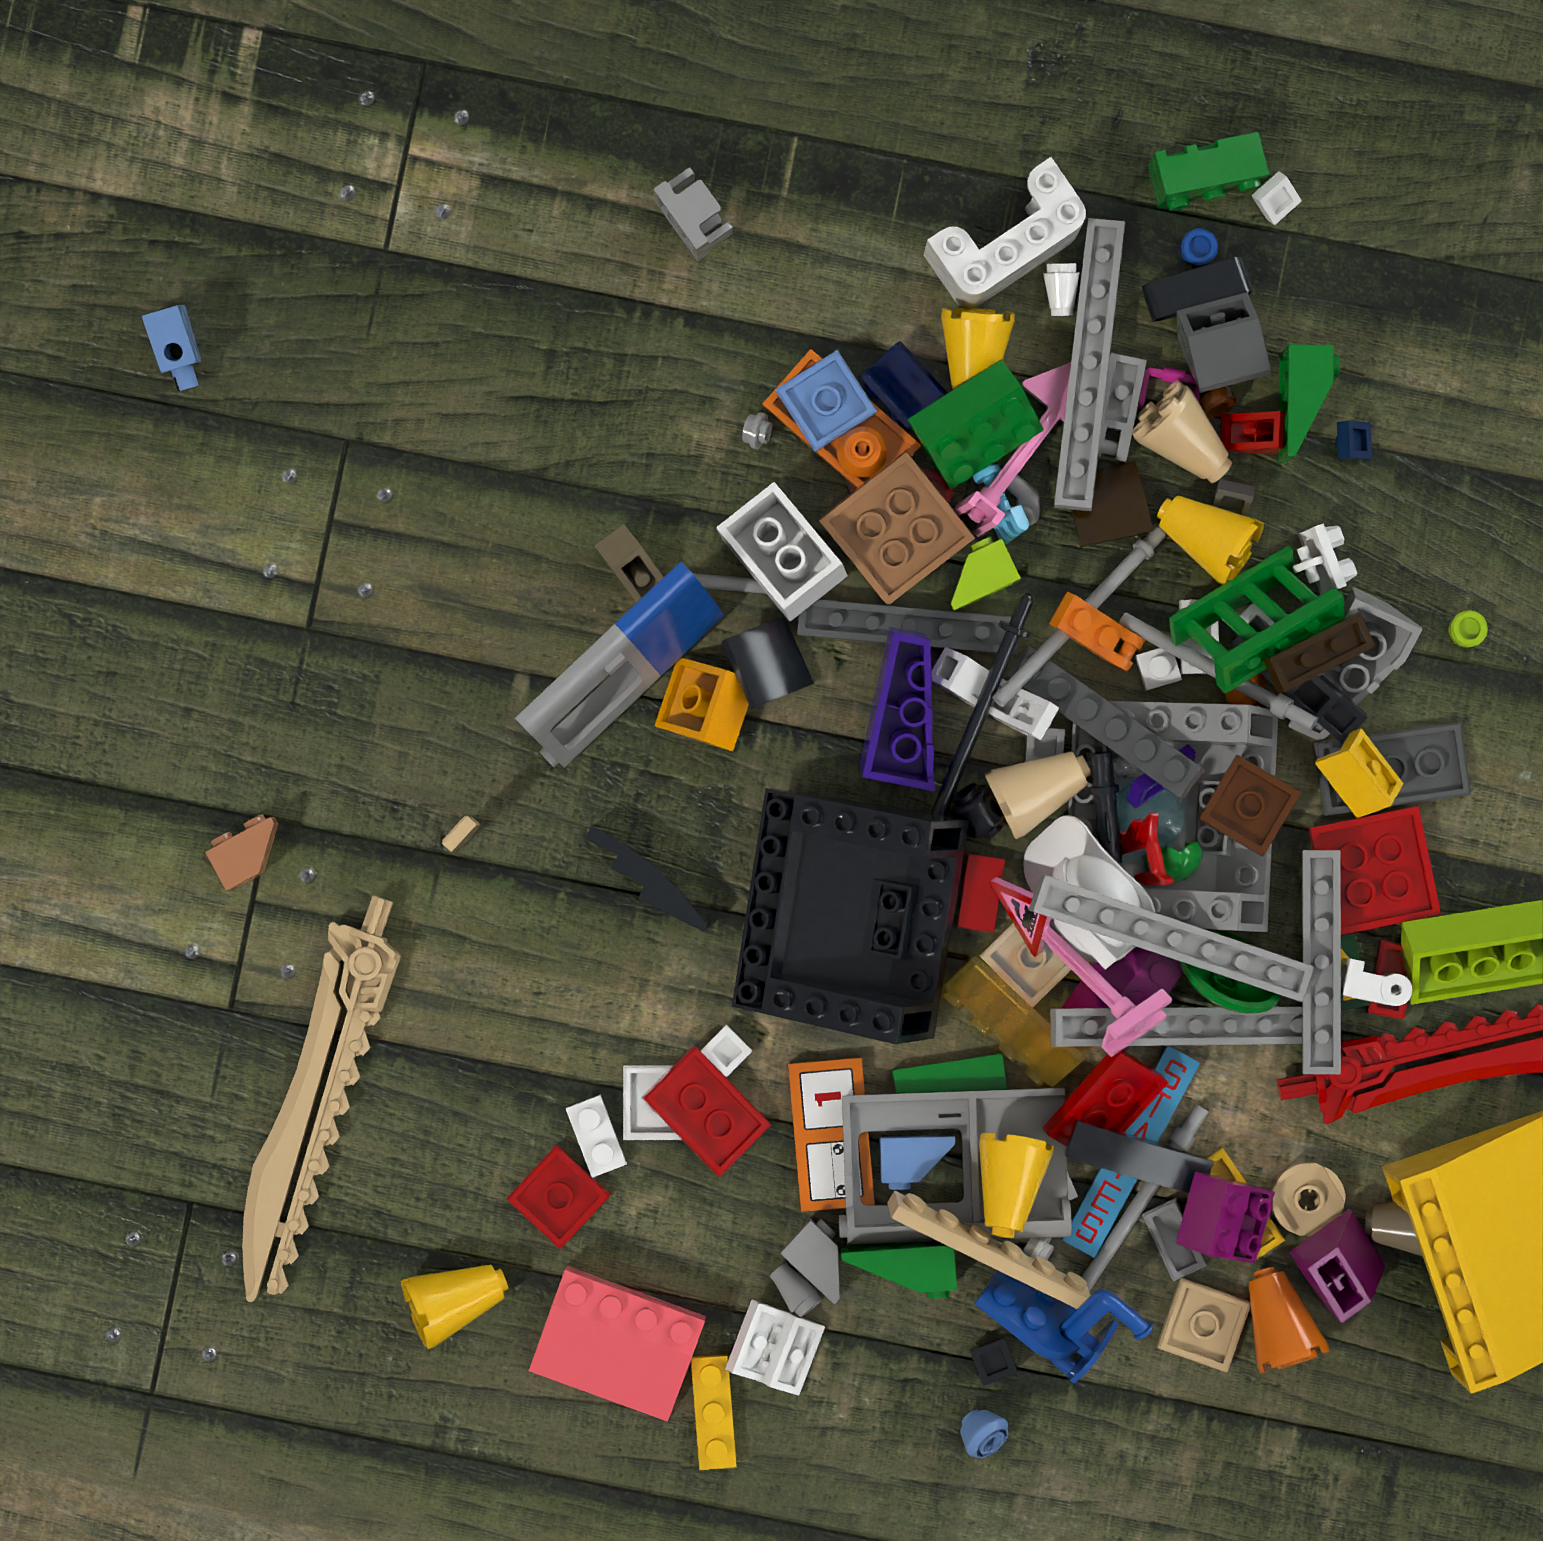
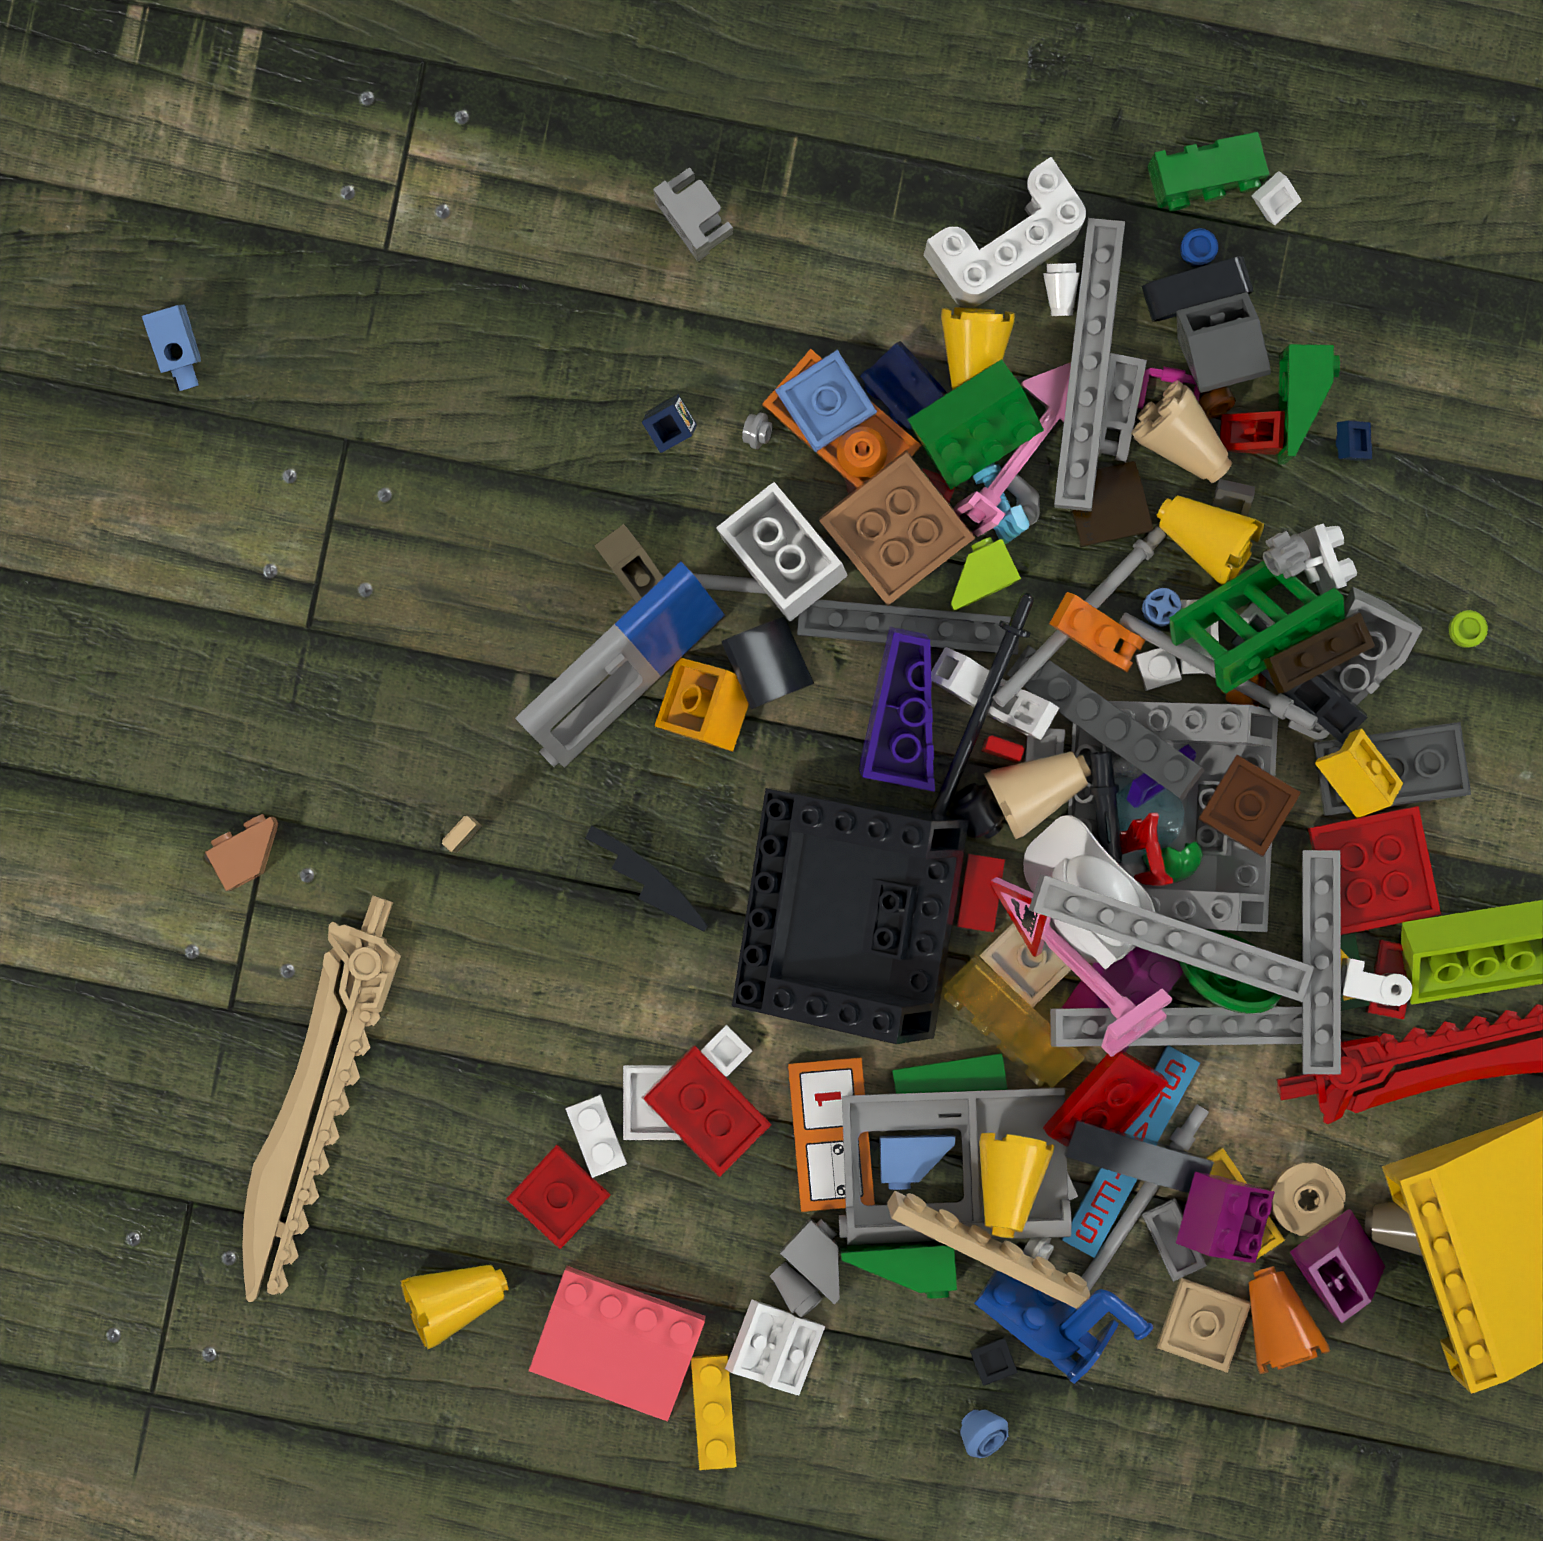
none -> dark blue brick [642,394,697,453]
none -> red tile [981,735,1025,763]
none -> medium blue wheel [1142,588,1182,627]
none -> light grey gear [1263,531,1310,579]

